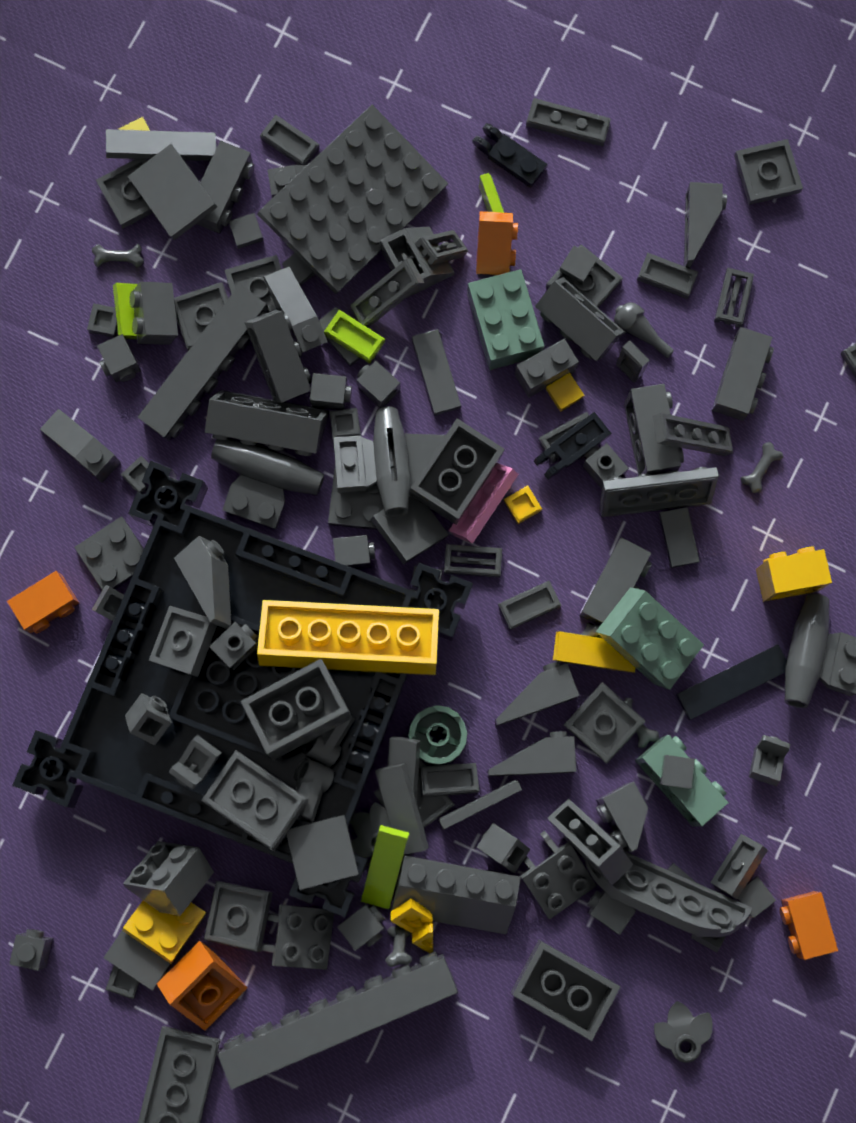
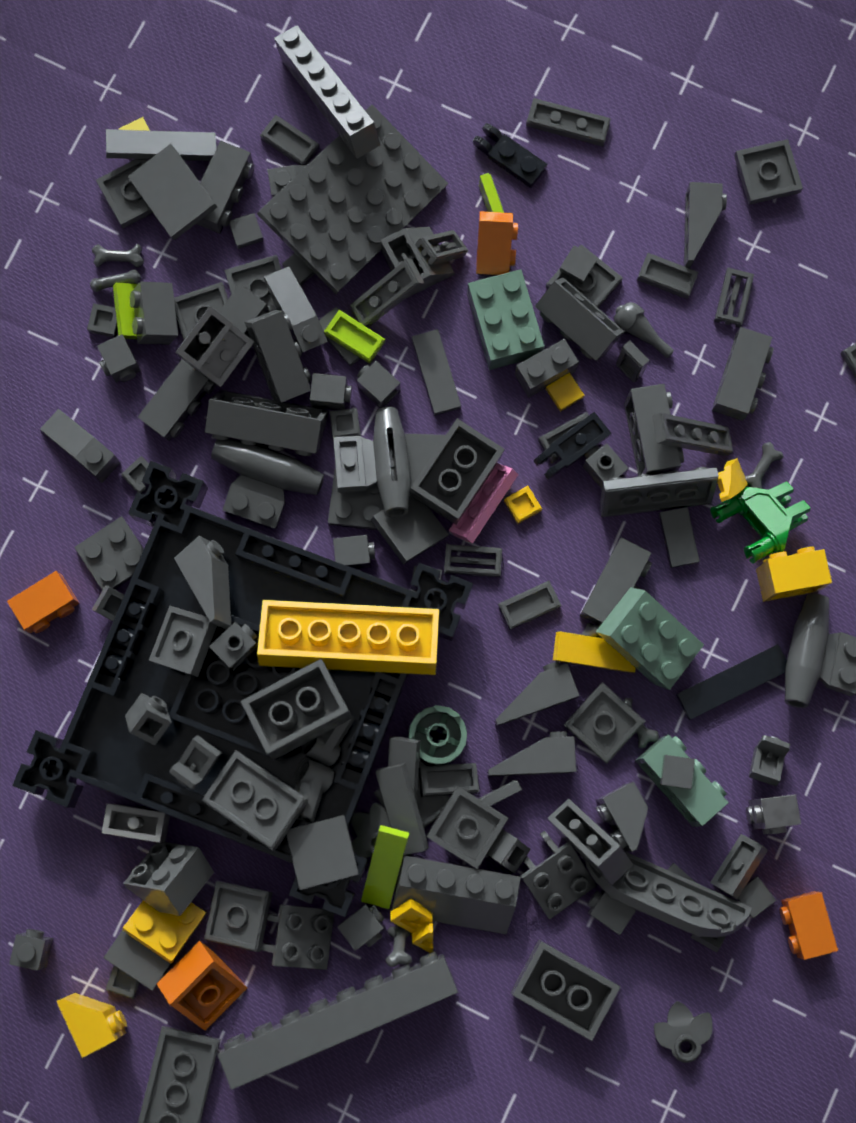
none -> yellow slope [56,993,127,1058]
none -> dark grey piece [90,270,141,292]
none -> light grey brick [102,804,170,842]
none -> flat silver brick [175,306,254,387]
none -> brick [274,25,381,159]
none -> dark grey plate [427,786,508,869]
none -> green connector [710,481,811,563]
none -> yellow slope [717,458,748,502]
none -> flat silver brick [746,794,801,834]

